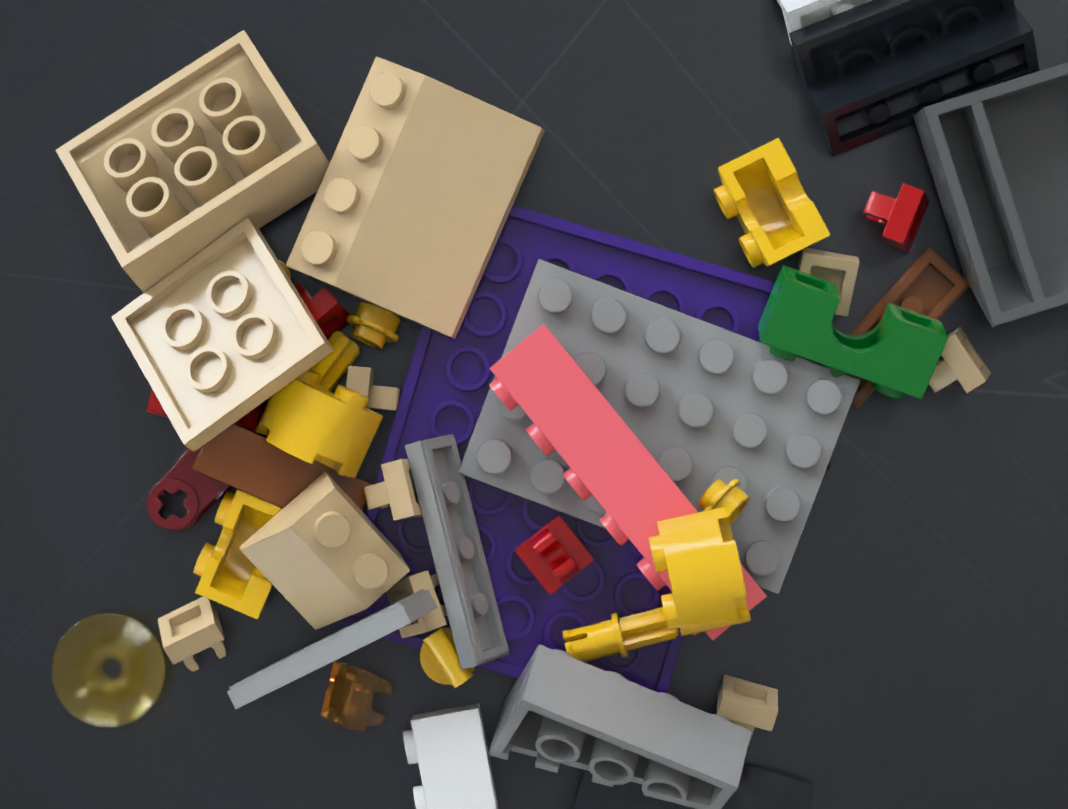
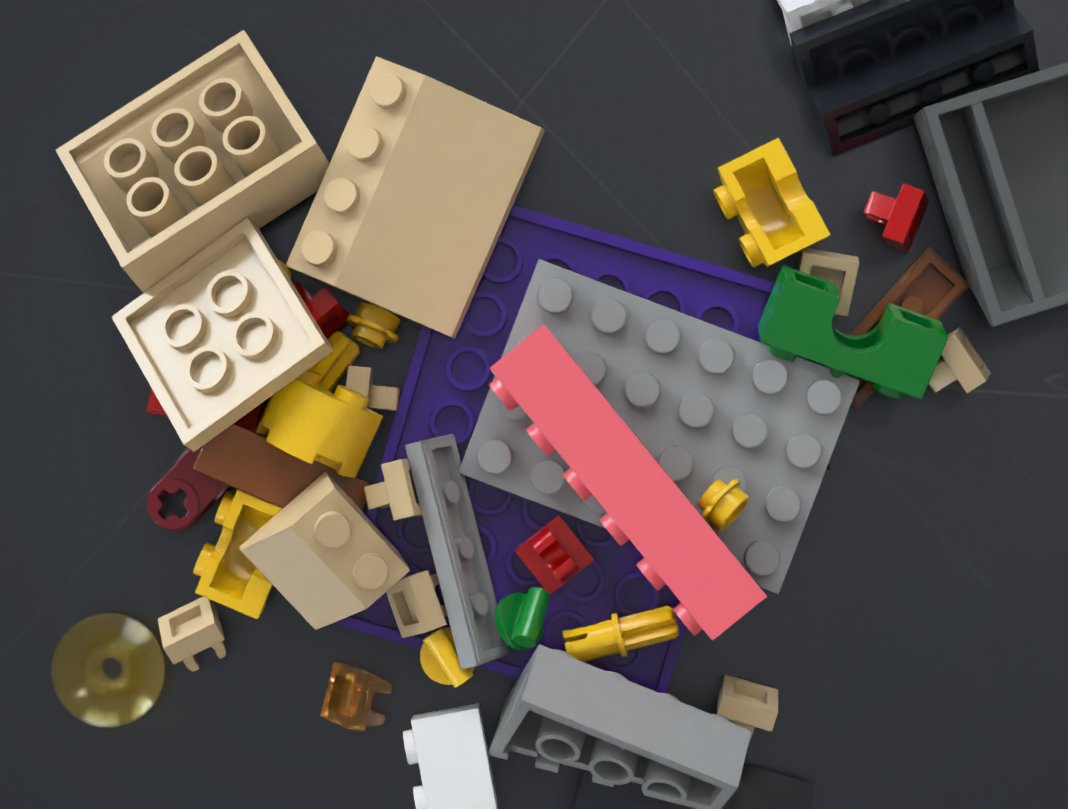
light grey tile [227,589,437,709] -> none
yellow cylinder [648,507,751,636] -> none
none -> green plate [495,587,550,650]

